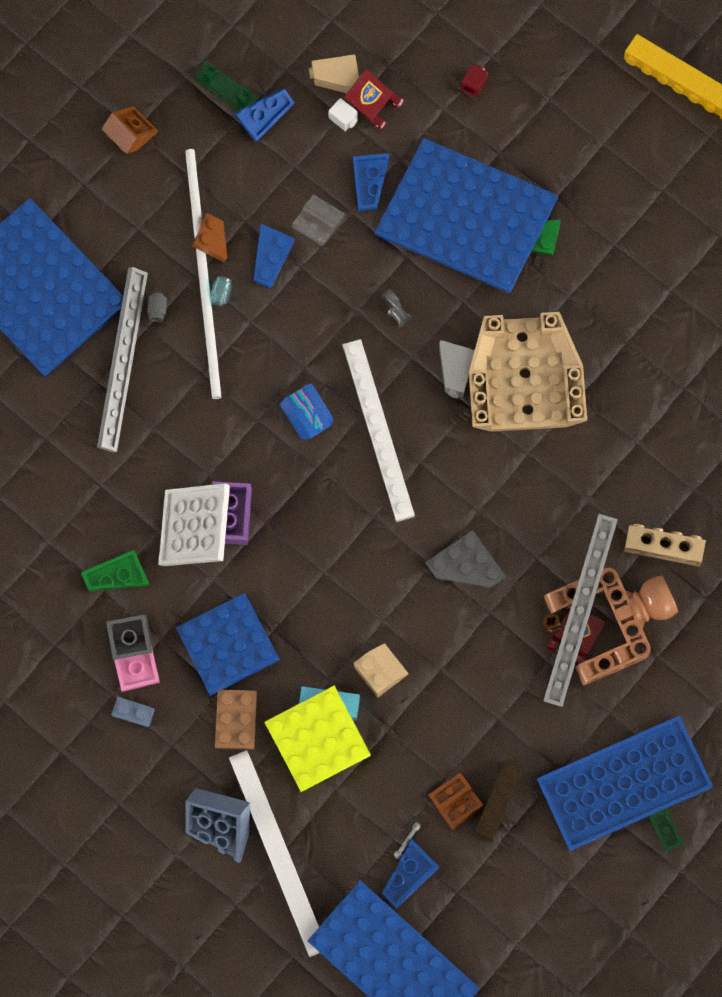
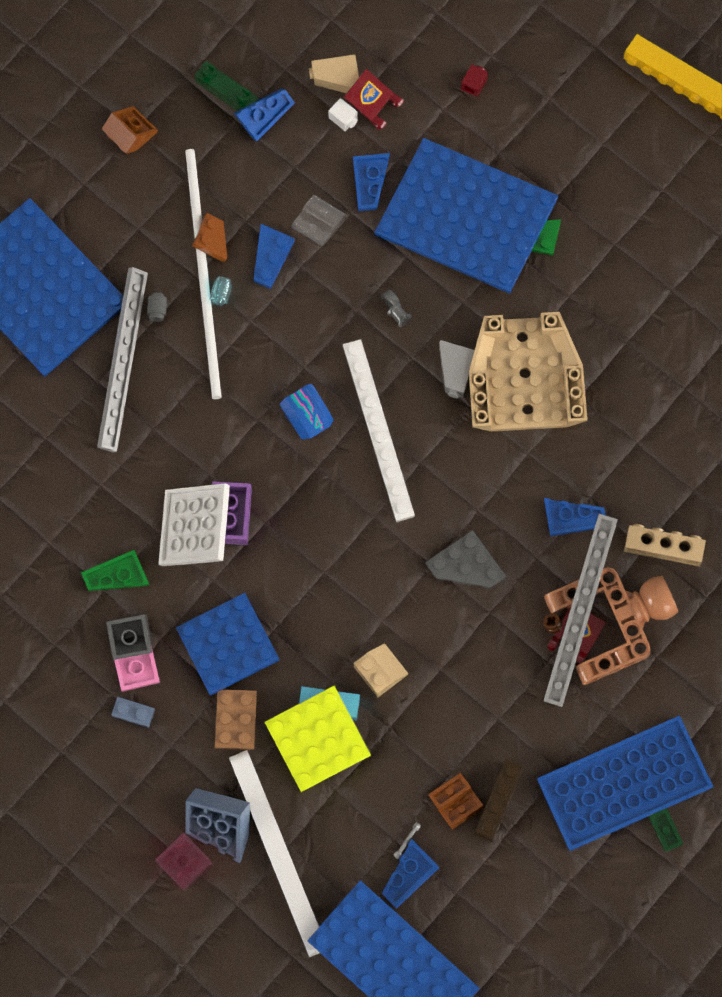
none -> clear pink brick [155,832,212,891]
none -> blue wing [544,498,606,536]

